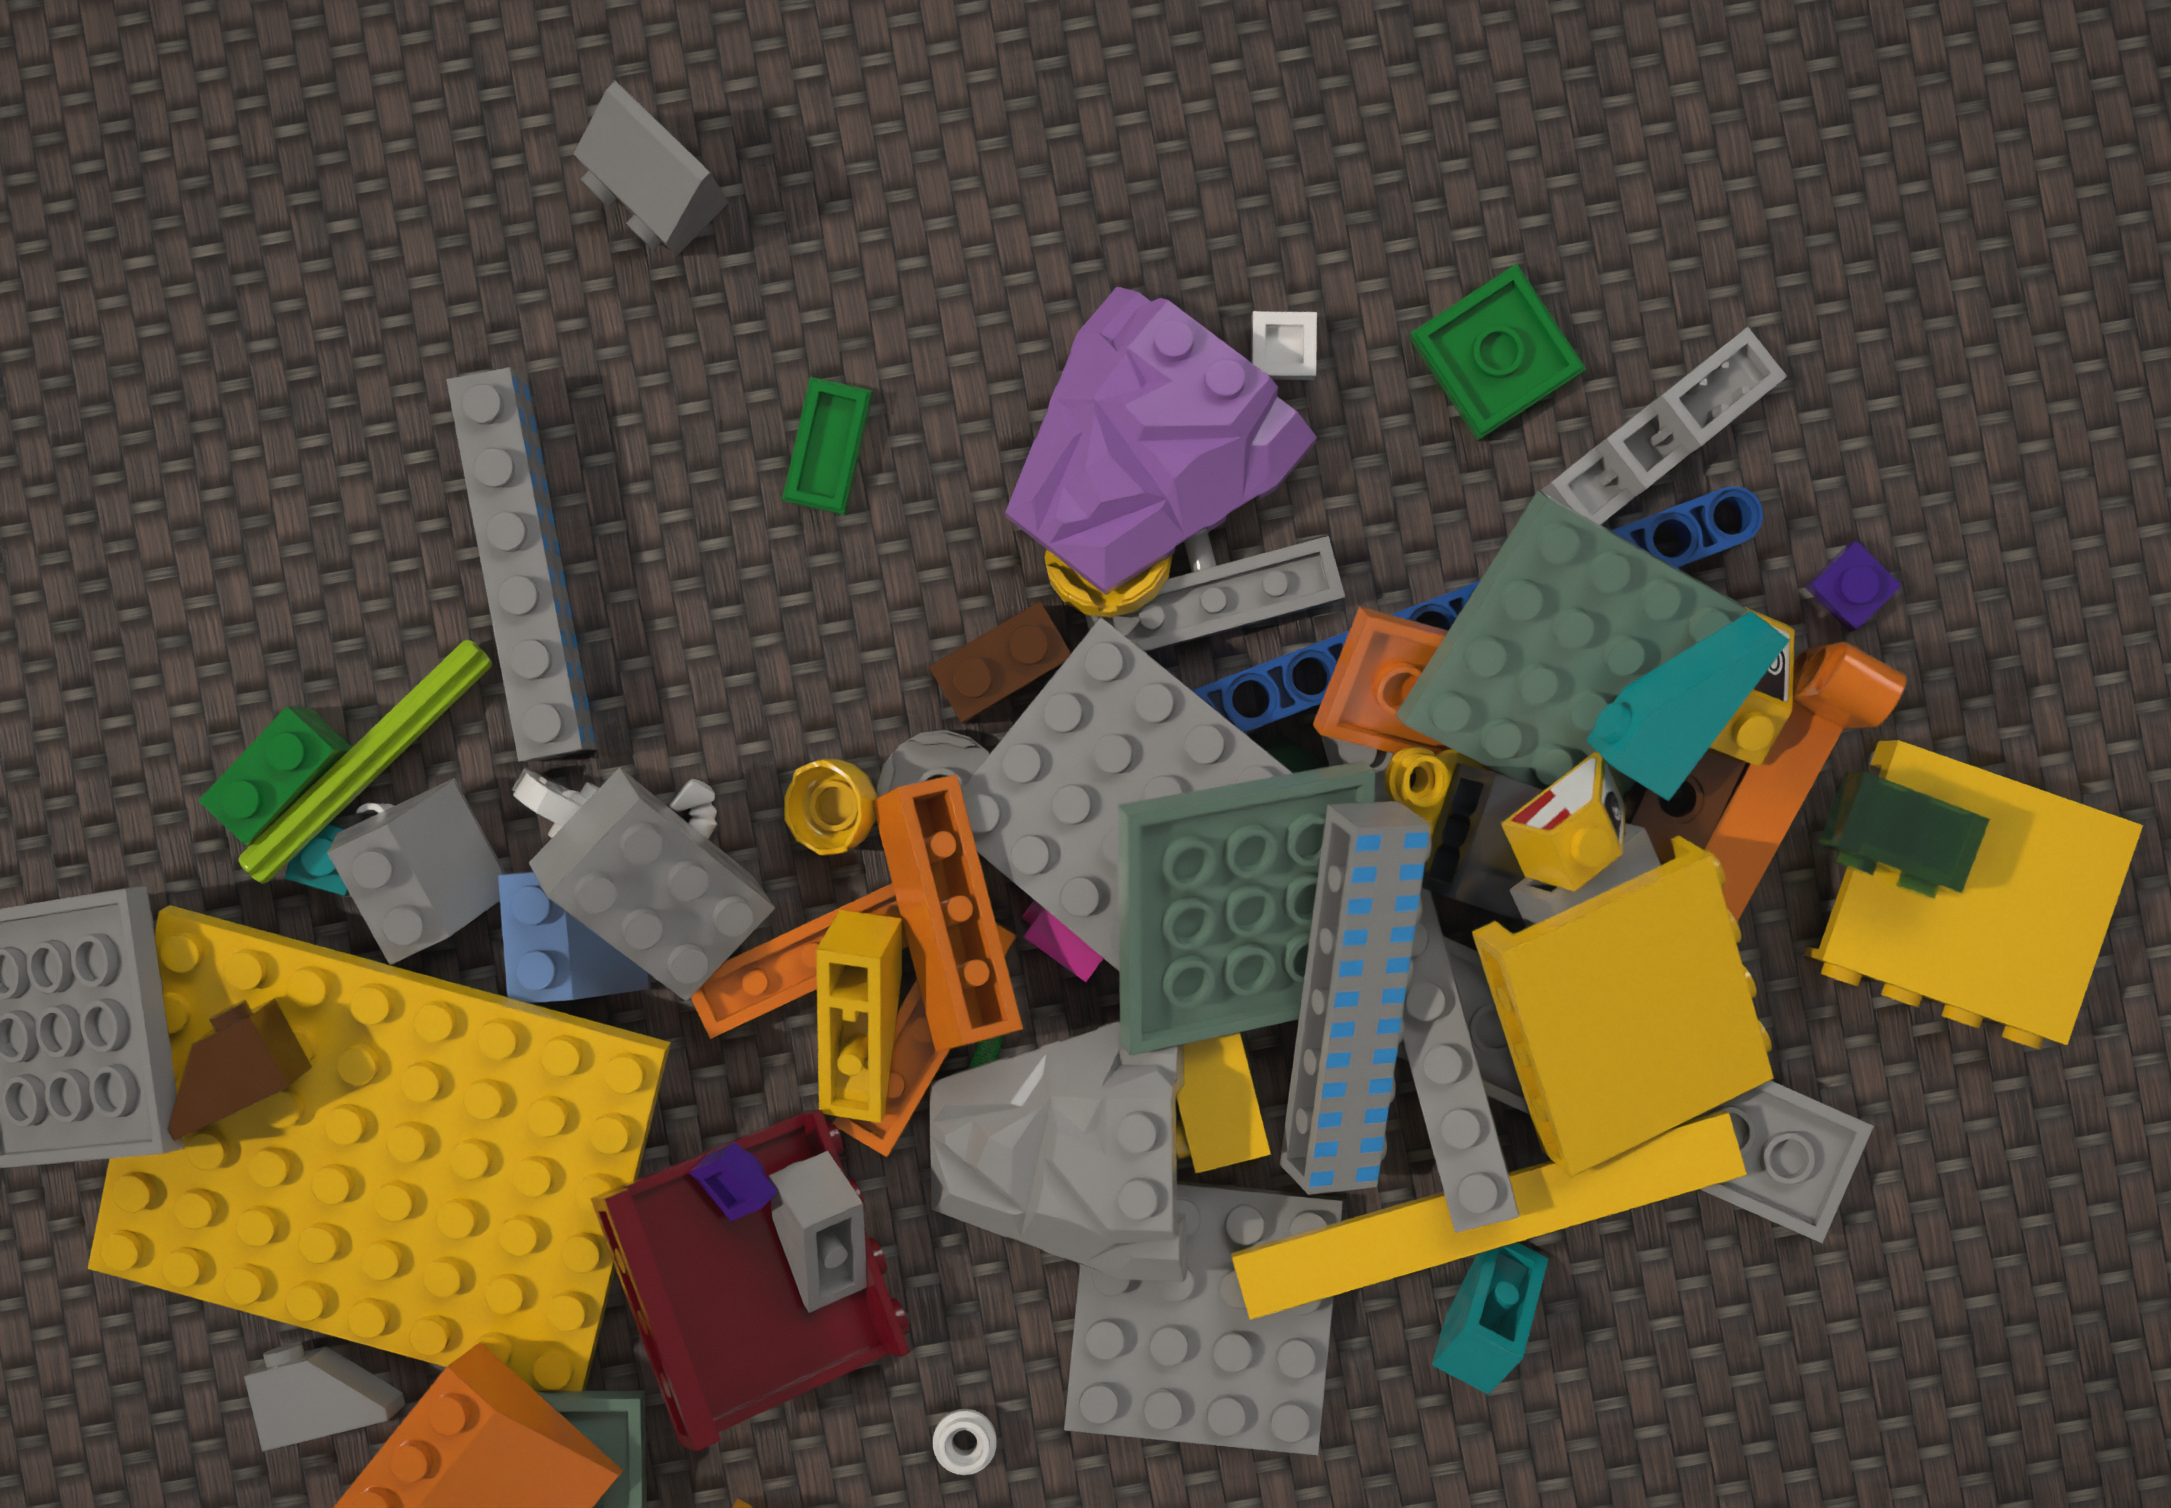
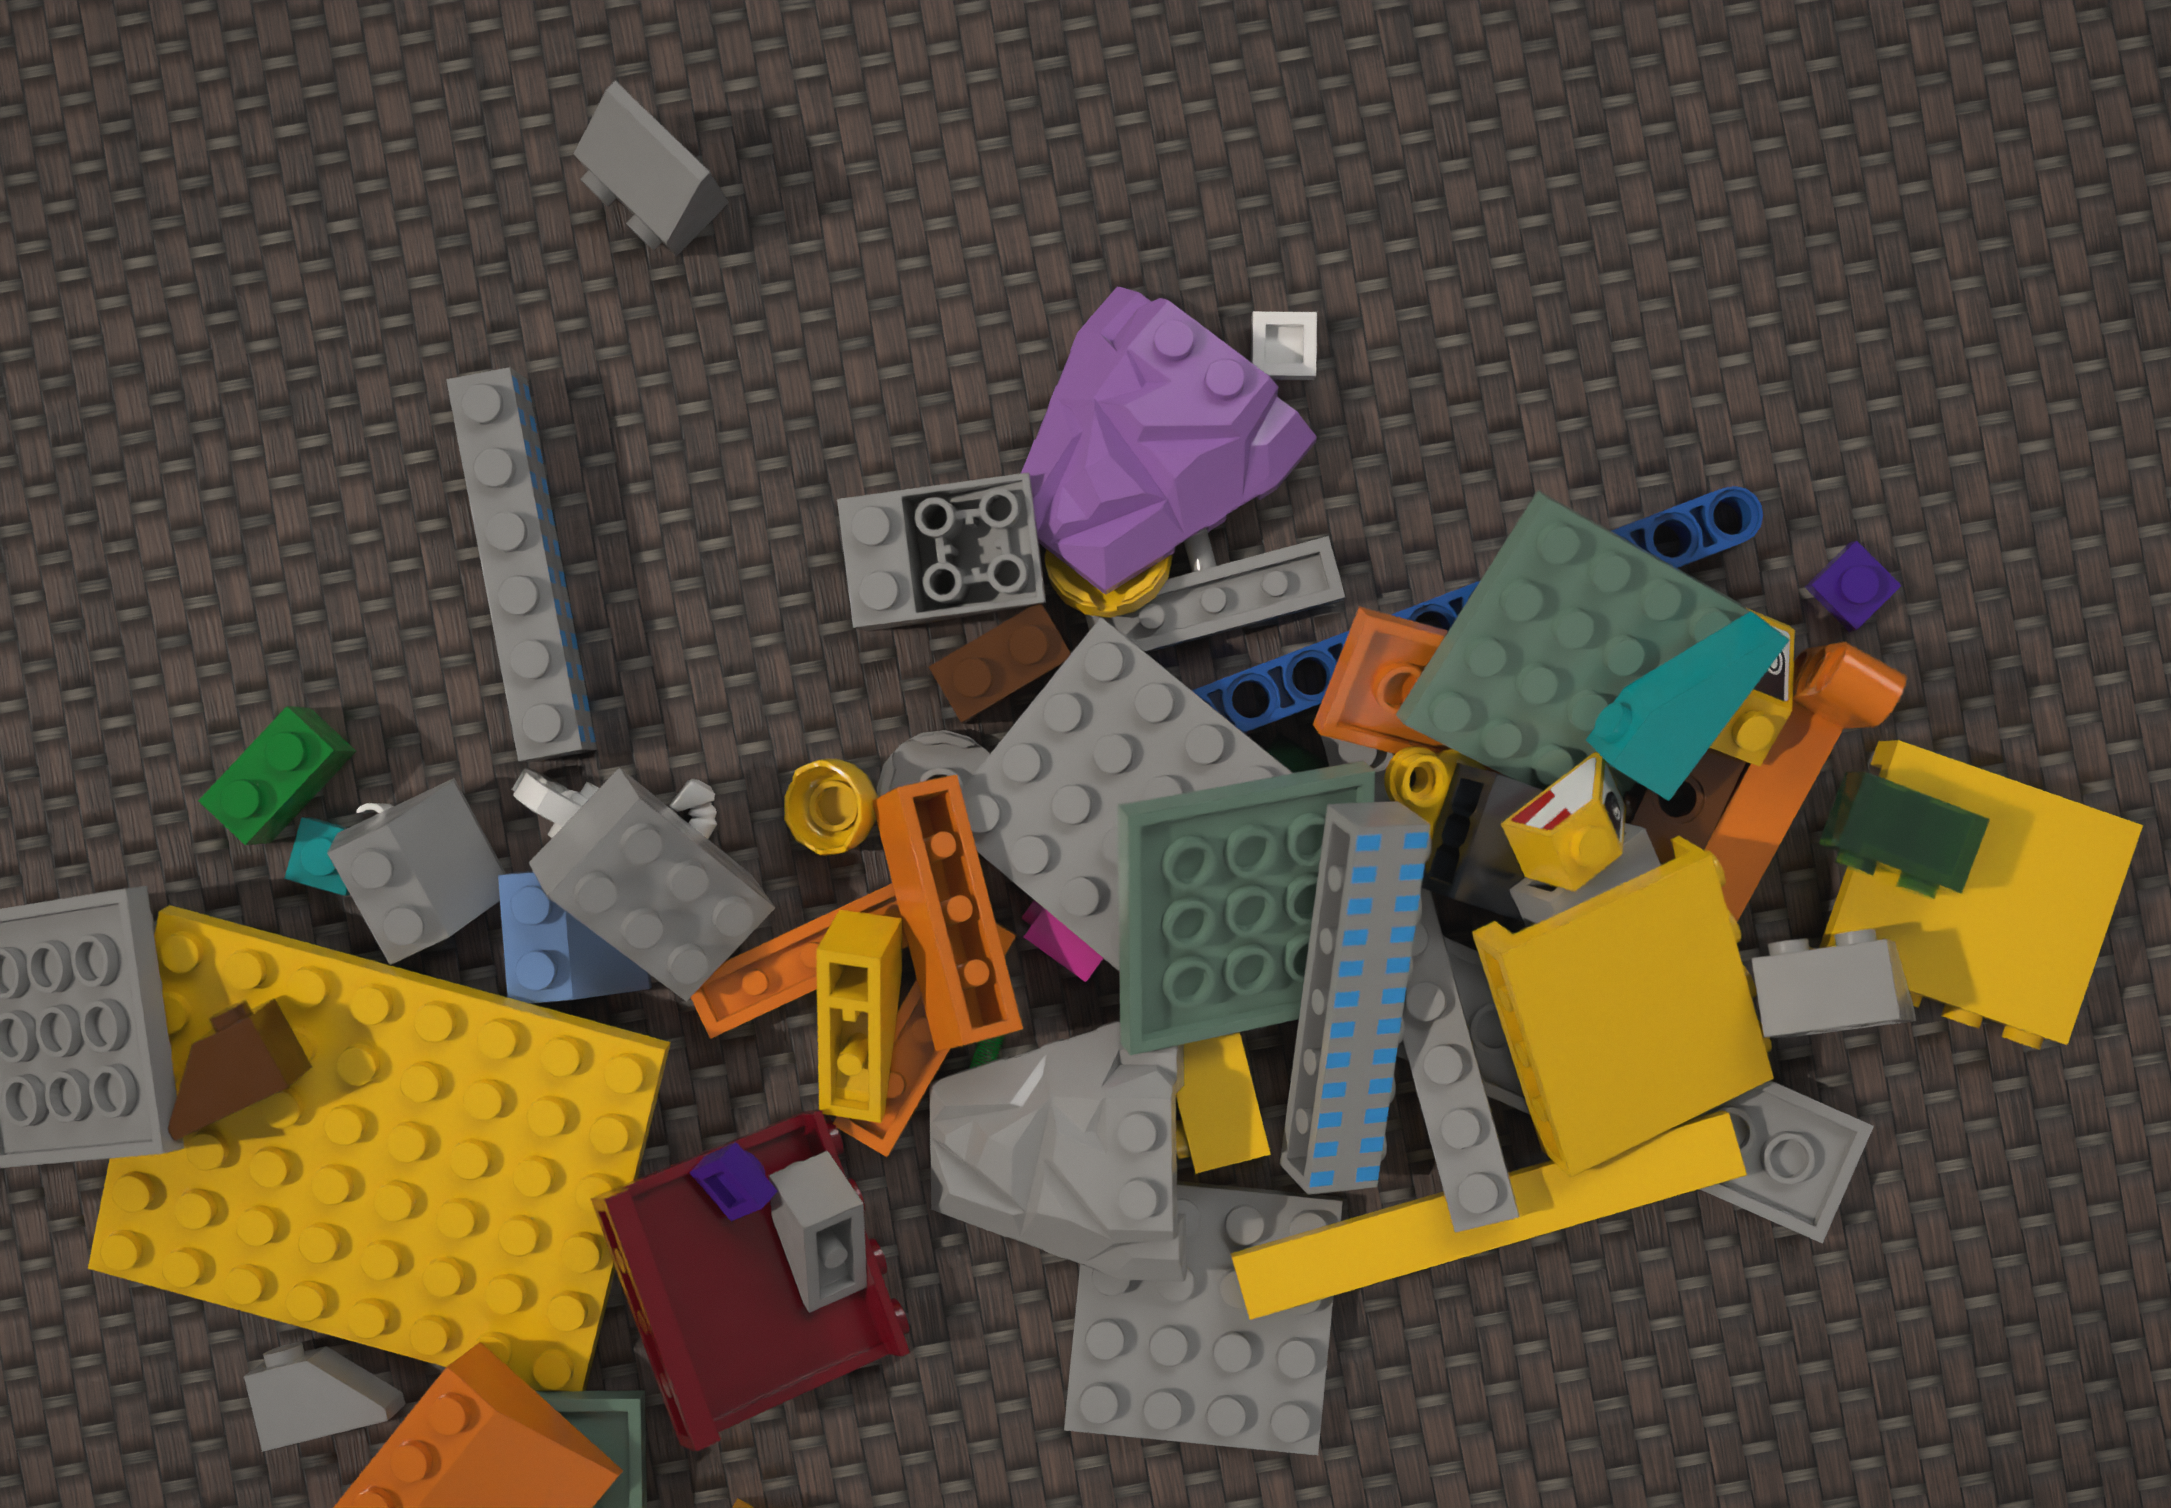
lime axle [238,639,492,884] -> none
green tile [782,377,874,516] -> none
white plate [933,1409,997,1475] -> none
green tile [1408,263,1586,441] -> none
teal slope [1432,1242,1549,1395] -> none
light grey slope [1541,327,1787,525] -> none
none -> light grey slope [837,472,1046,631]
none -> light grey slope [1751,929,1916,1038]

